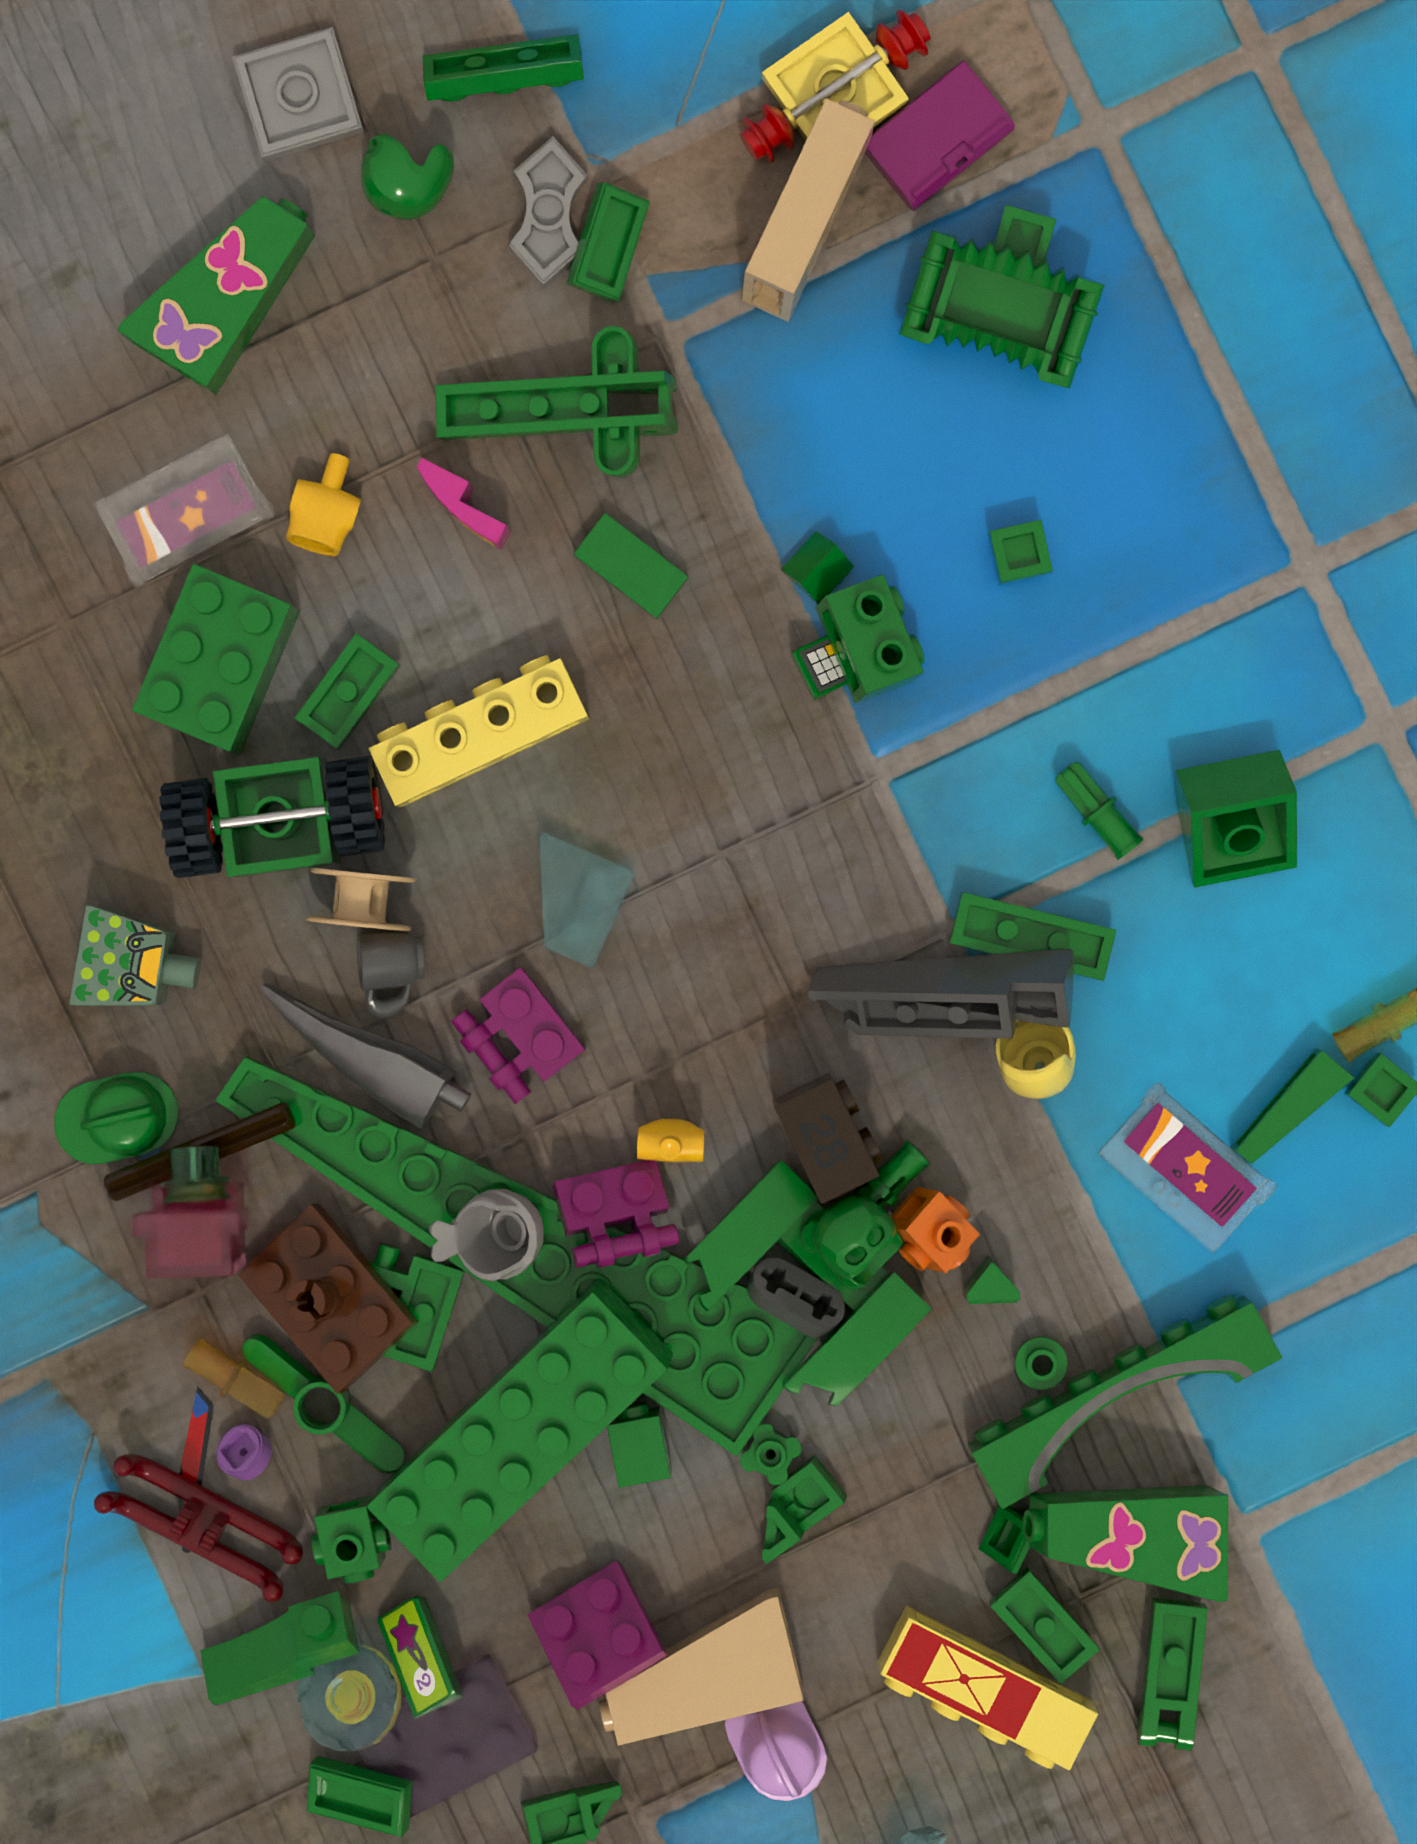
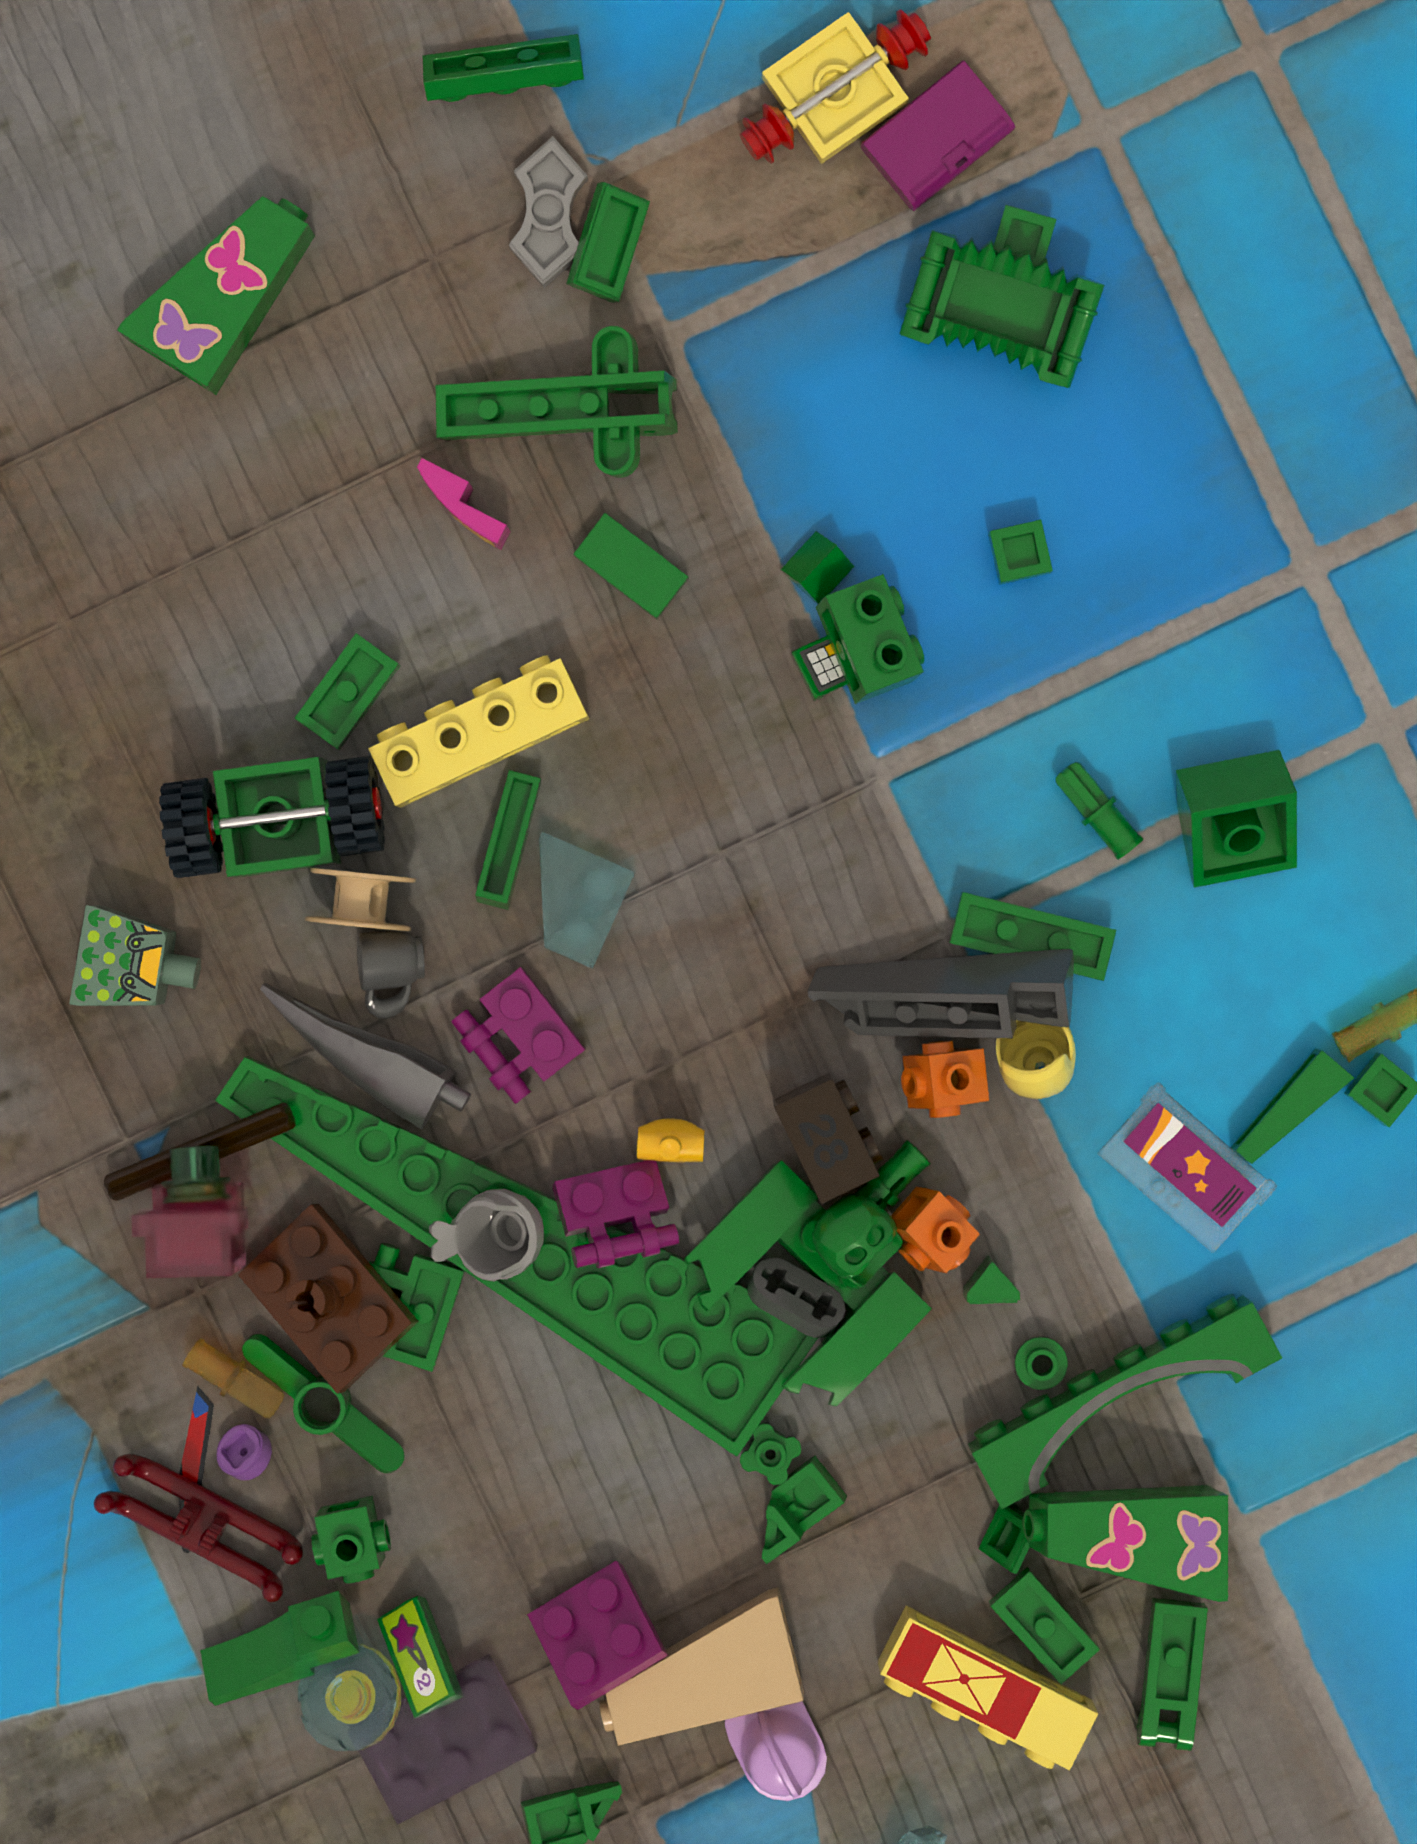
green piece [54,1072,178,1164] -> none
clear door [93,433,276,588] -> none
green brick [132,564,300,755] -> none
light grey tile [232,27,364,162] -> none
yellow piece [286,453,361,556] -> none
green tile [307,1756,413,1837] -> none
green helmet [361,133,454,220] -> none
green brick [366,1278,673,1583] -> none
green brick [607,1402,672,1488] -> none
tan slope [741,98,875,322] -> none
none -> green piece [475,770,541,910]
none -> orange brick [901,1040,989,1118]

